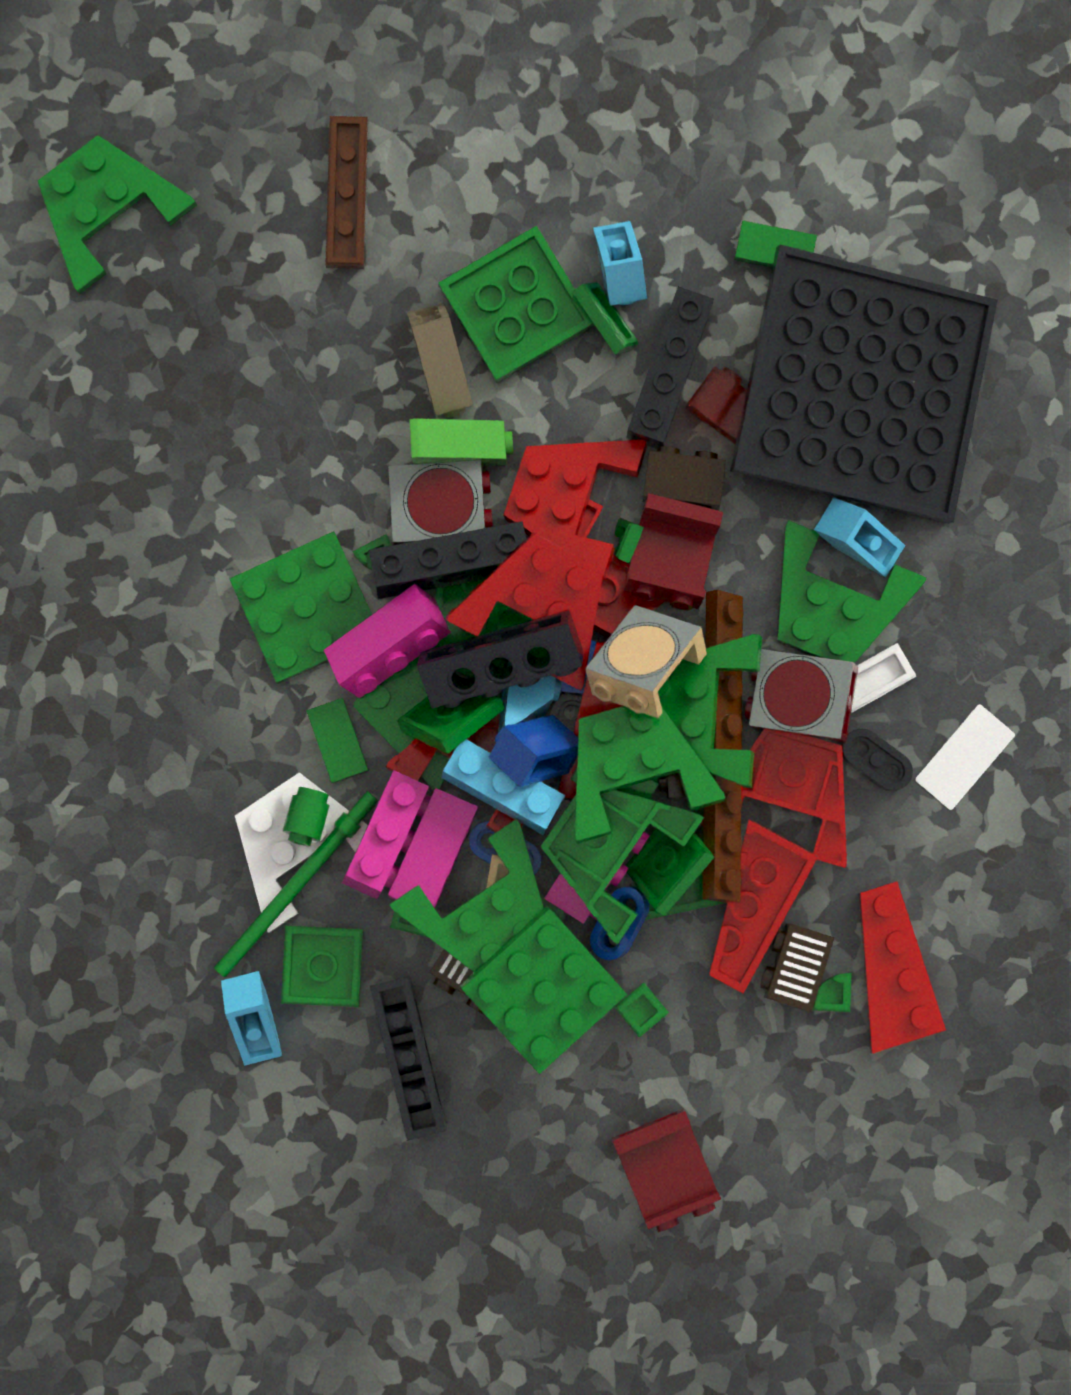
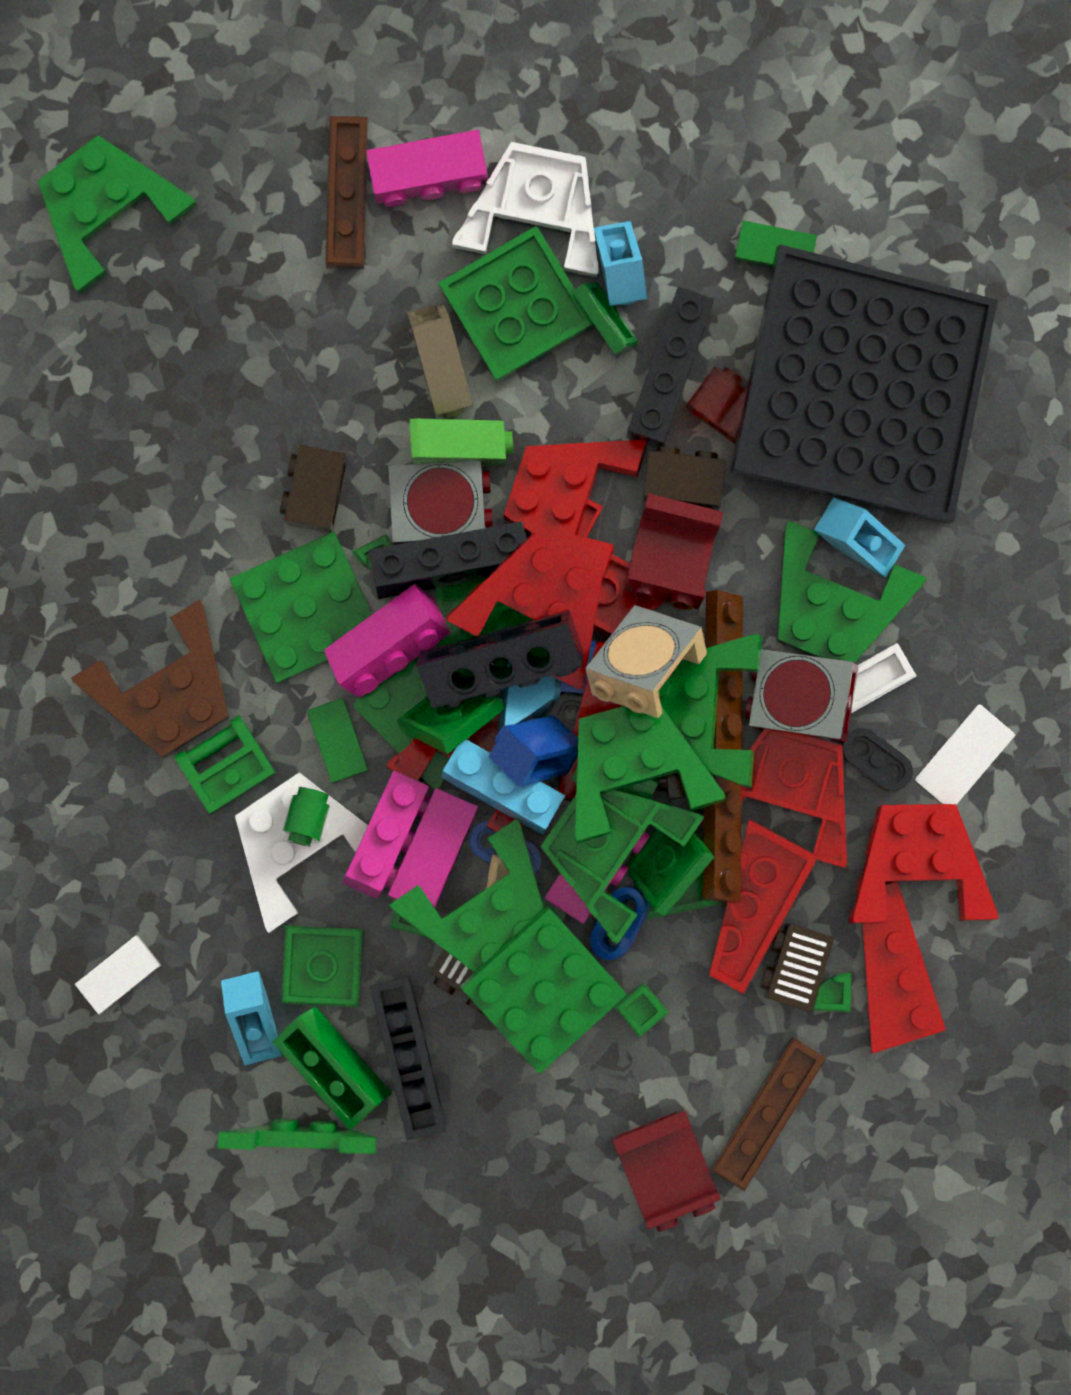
green bar [214,791,379,978] -> none
green tile [614,518,644,563] -> none
none -> reddish brown wing [71,599,230,758]
none -> white tile [75,935,162,1015]
none -> green plate [174,715,276,814]
none -> green wing [217,1118,377,1154]
none -> green brick [272,1006,393,1130]
none -> dark brown brick [280,445,348,533]
none -> dark pink brick [366,129,488,207]
none -> white wing [452,142,599,278]
none -> reddish brown tile [711,1037,826,1191]
none -> red wing [849,804,998,924]

